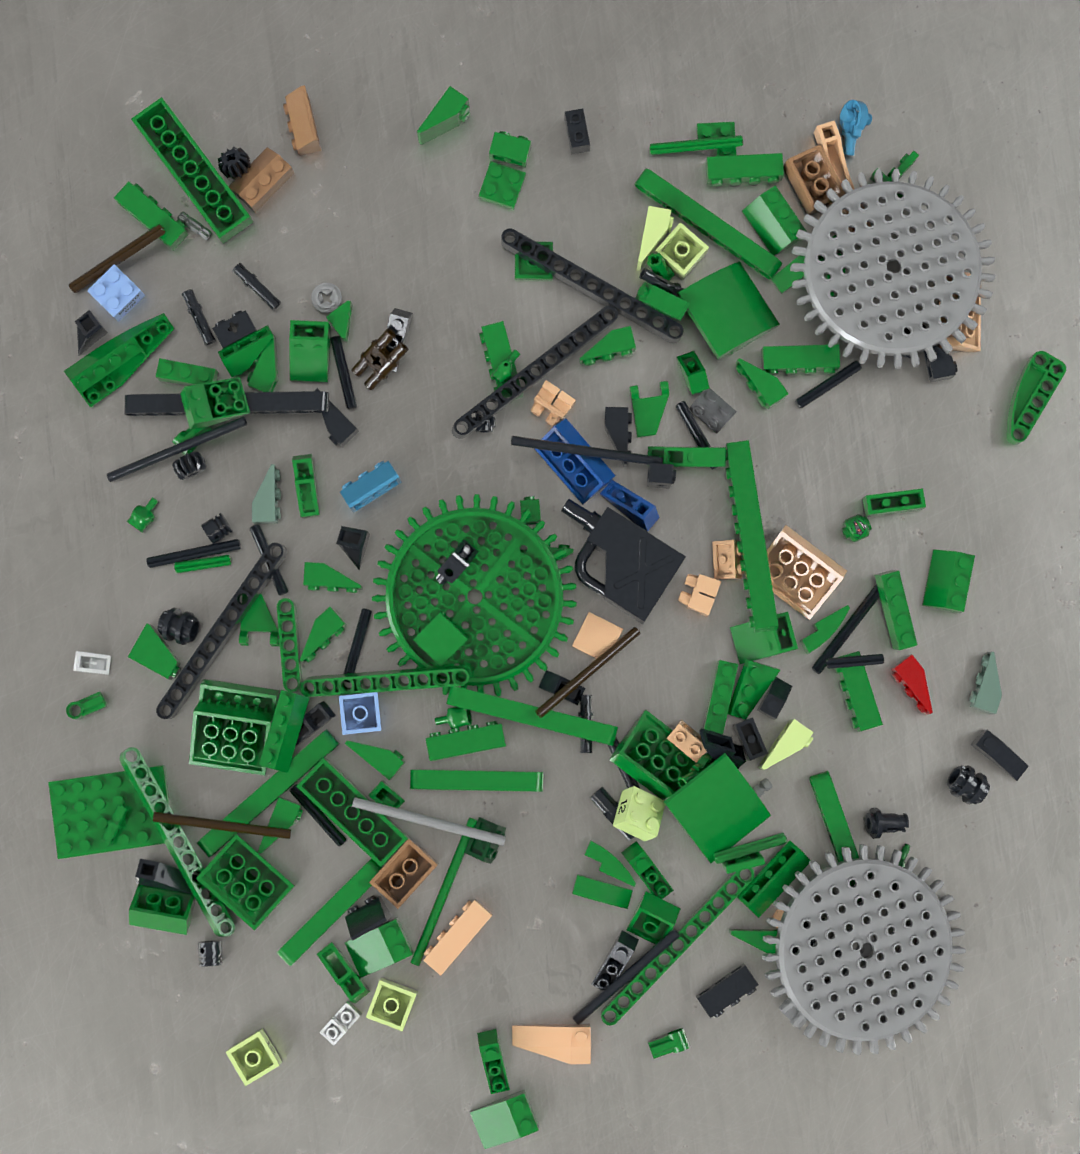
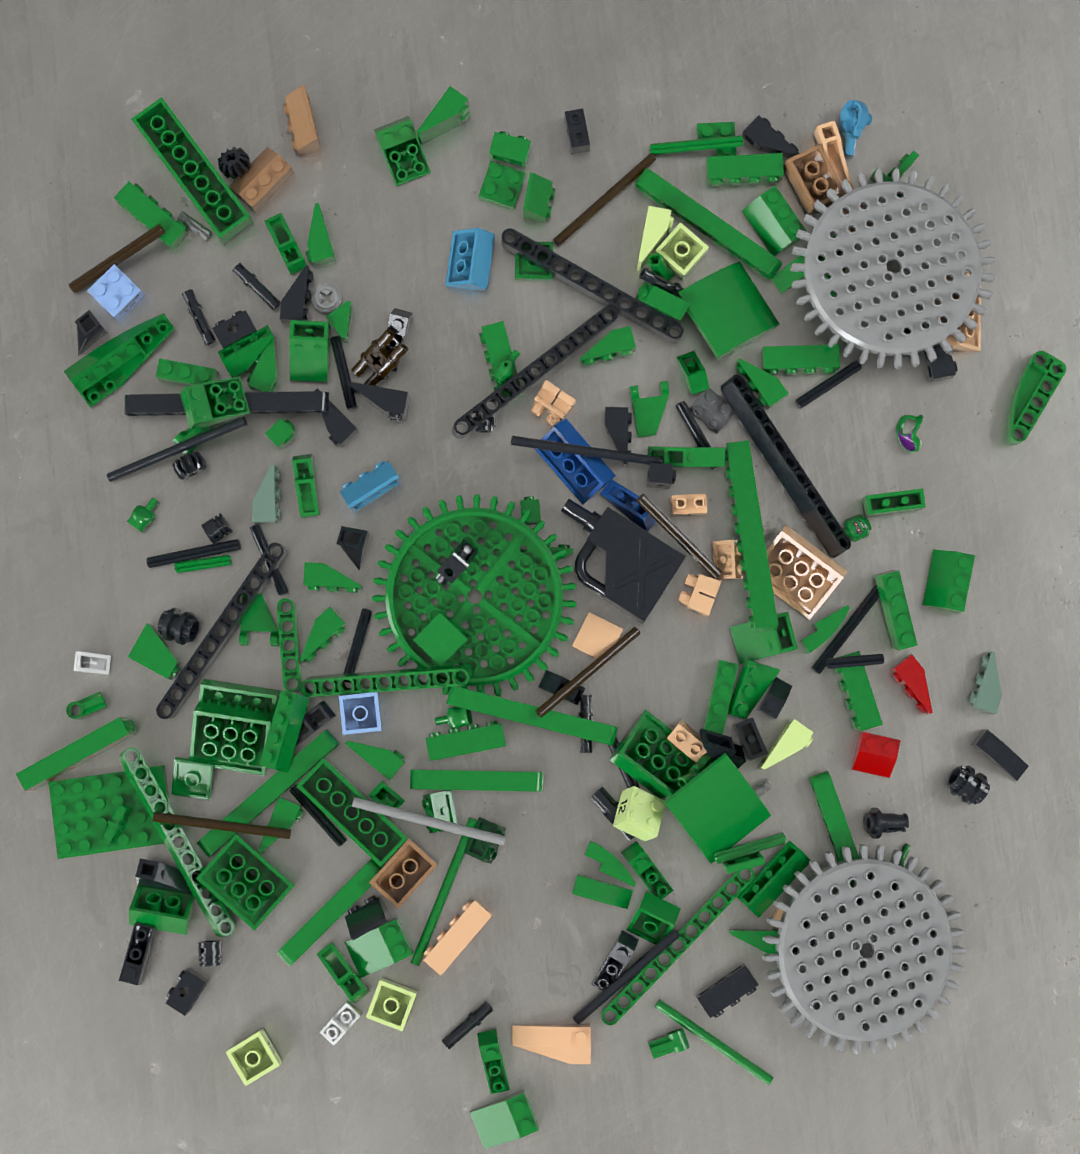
none -> green brick [16,717,137,791]
none -> black slope [119,923,154,986]
none -> black brick [165,968,210,1016]
none -> green tile [171,757,214,800]
none -> green slope [264,213,307,275]
none -> green brick [264,418,296,450]
none -> black slope [280,265,313,324]
none -> green slope [305,203,336,267]
none -> black slope [350,382,410,423]
none -> green slope [374,116,431,186]
none -> bracket [422,790,457,833]
none -> black pin [442,1001,494,1050]
none -> dark azure slope [445,228,495,291]
none -> green slope [523,172,555,223]
none -> dark brown piece [553,153,656,247]
none -> dark brown axle [637,493,722,579]
none -> green piece [655,999,774,1085]
none -> light nougat hips [669,494,707,517]
none -> black beam [721,374,851,558]
none -> black slope [742,115,800,159]
none -> red slope [851,732,901,778]
none -> green piece [896,415,924,453]

